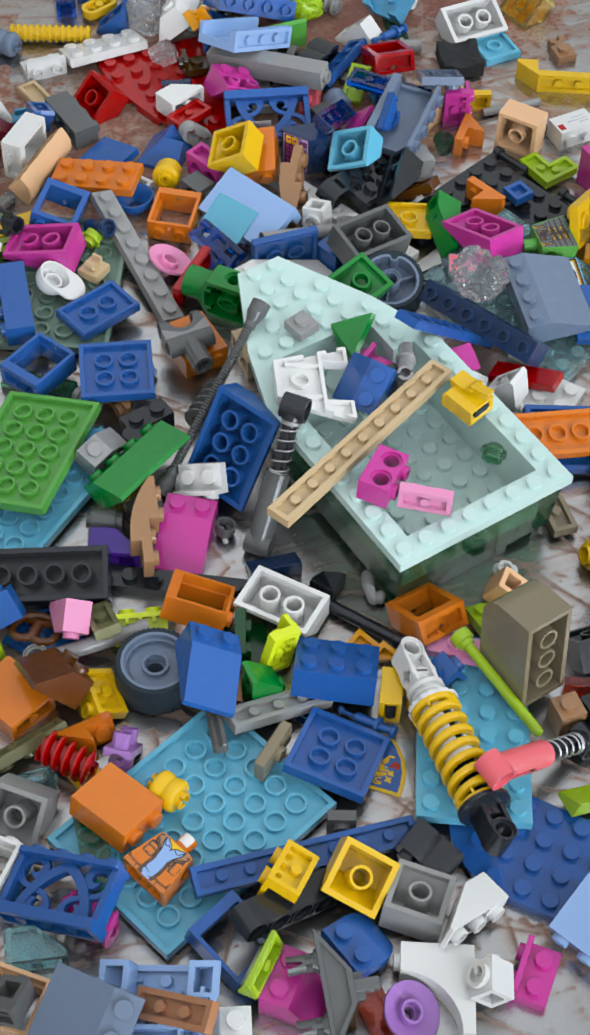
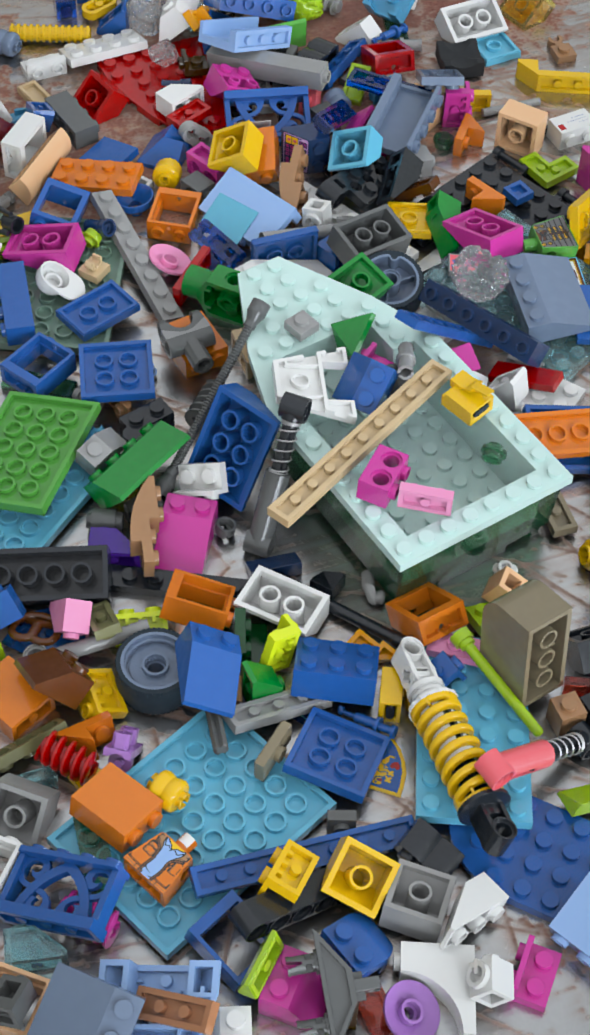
blue tile [376,92,400,132] -> none

